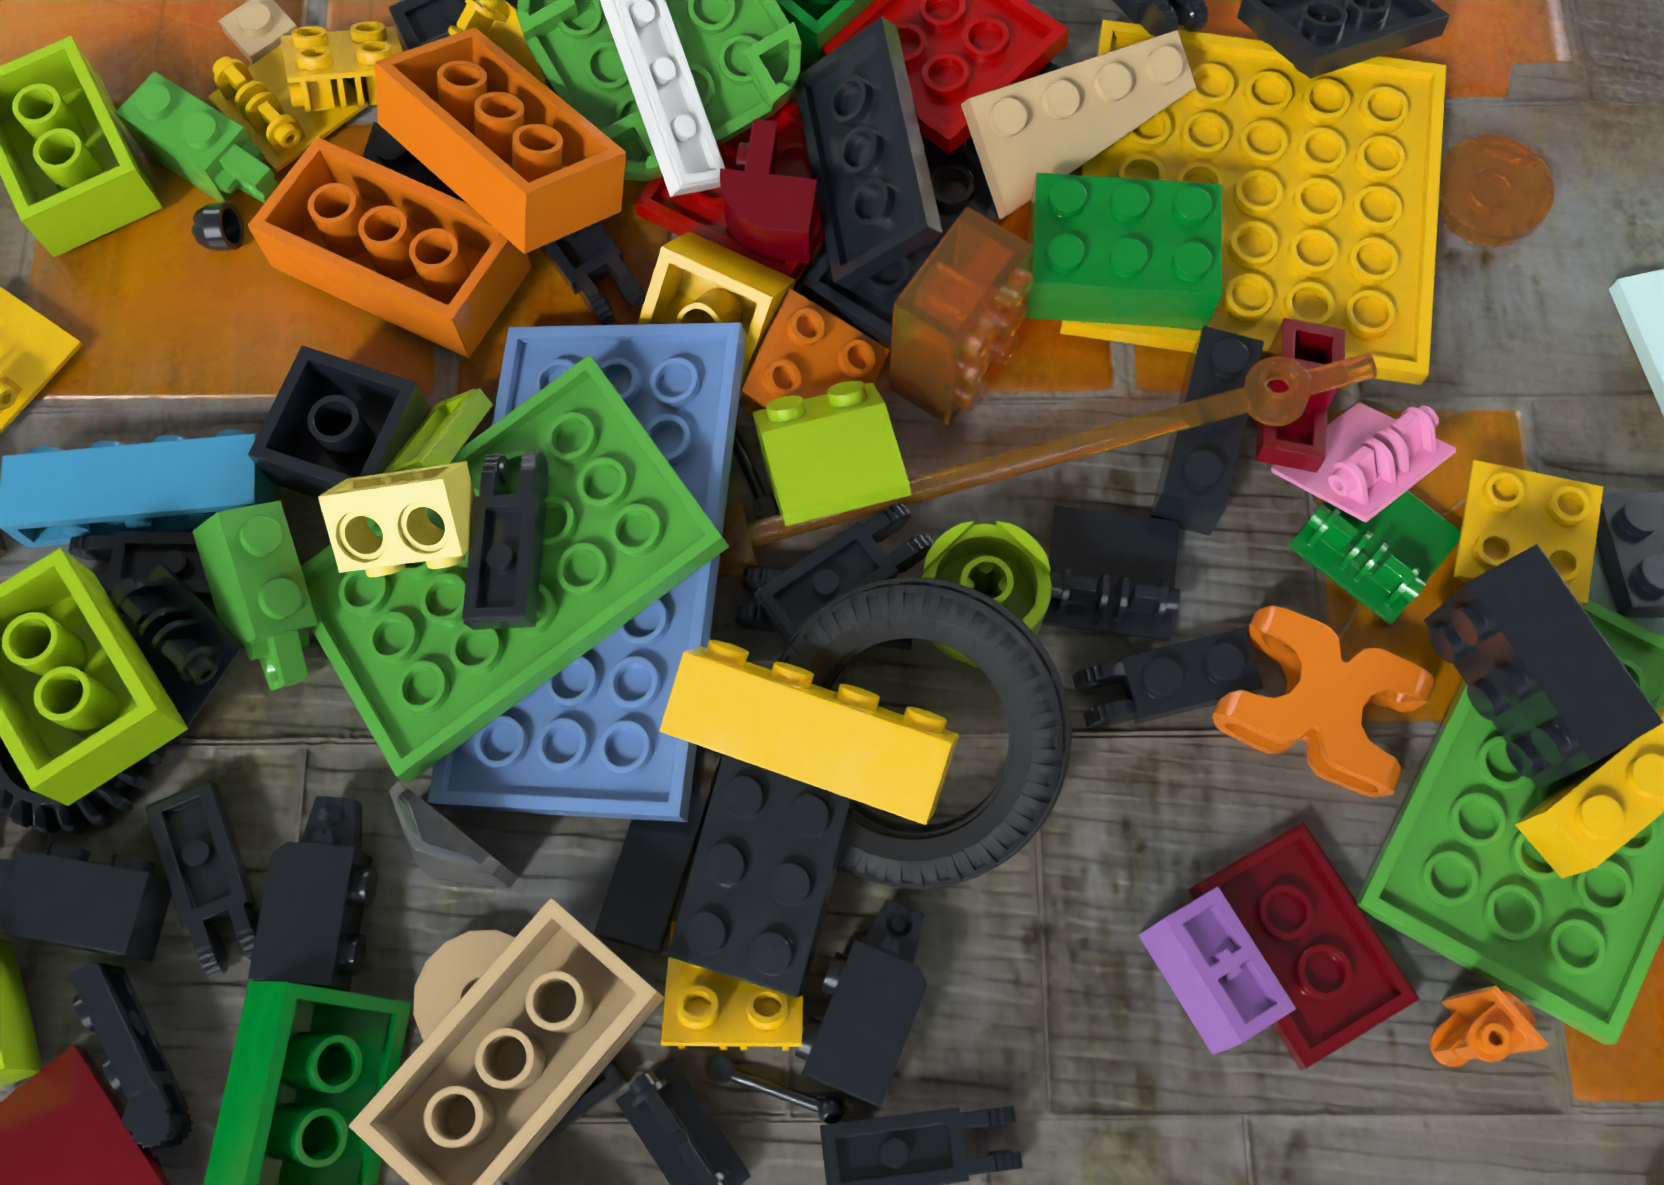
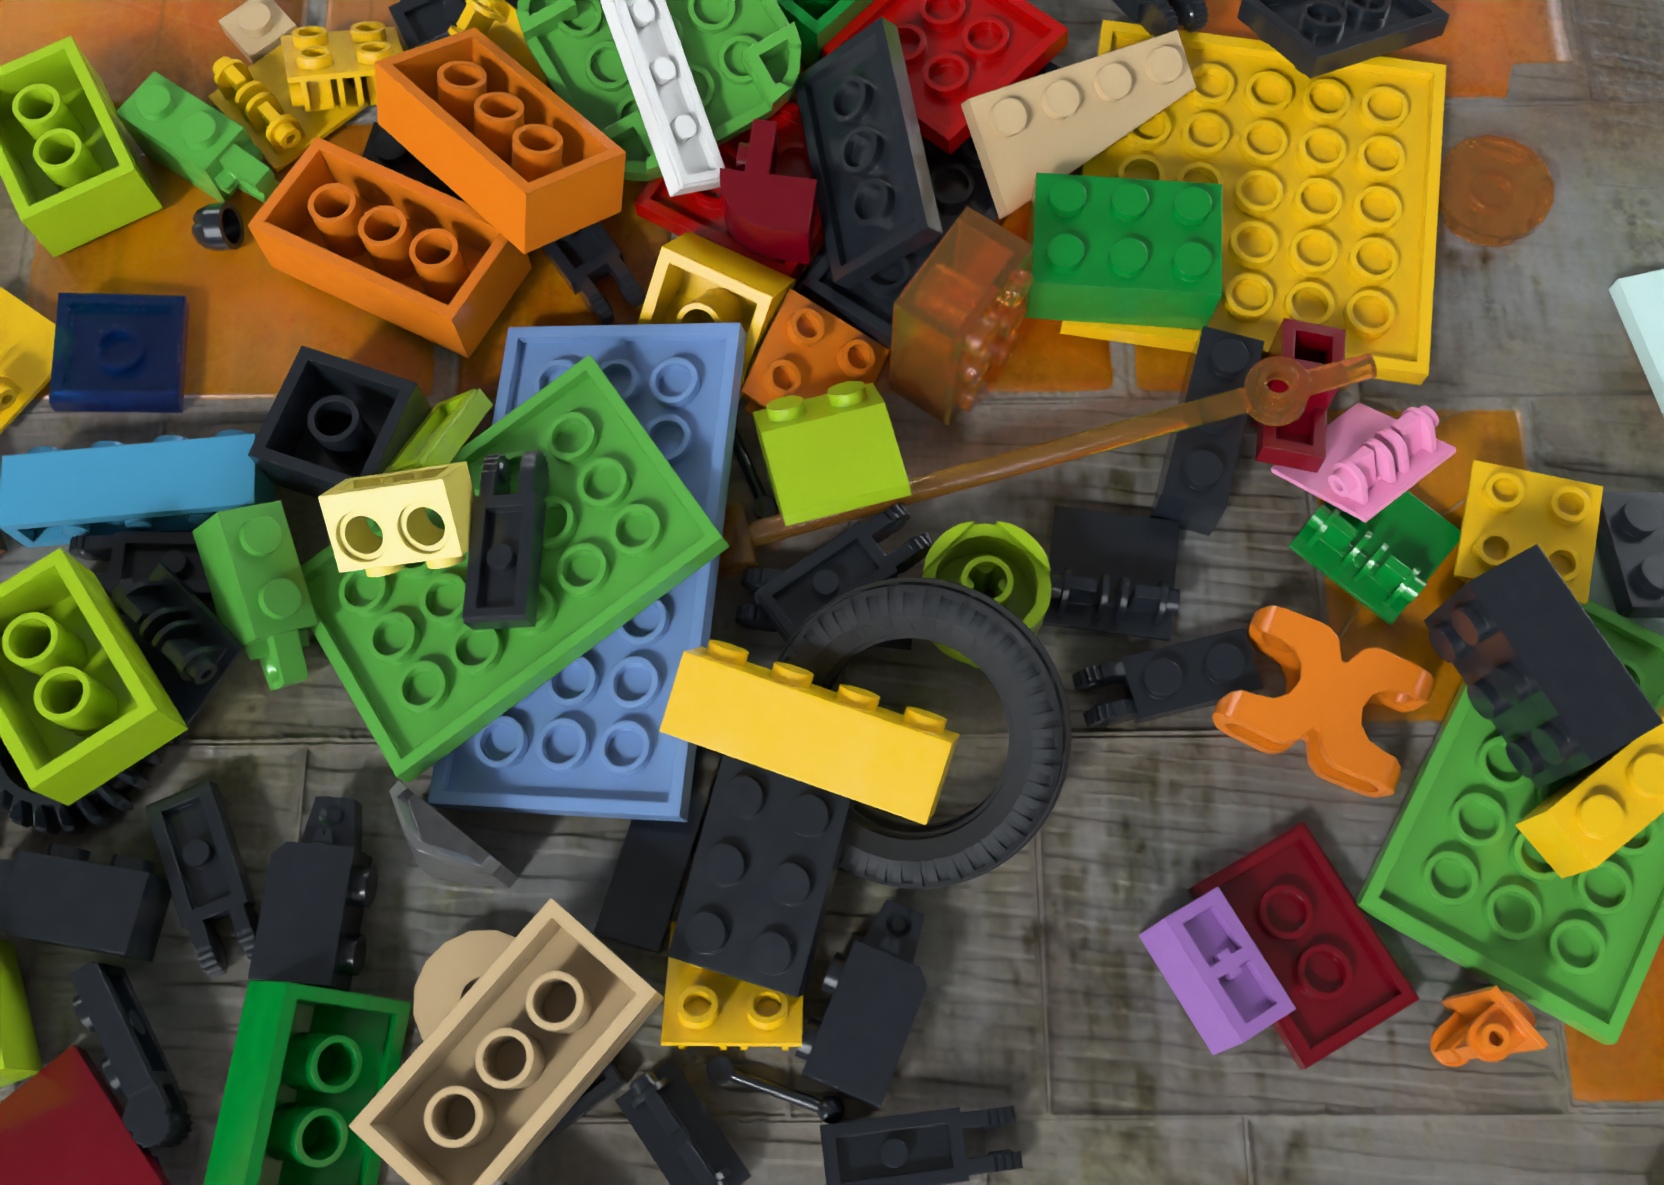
none -> clear blue tile [49,293,189,413]

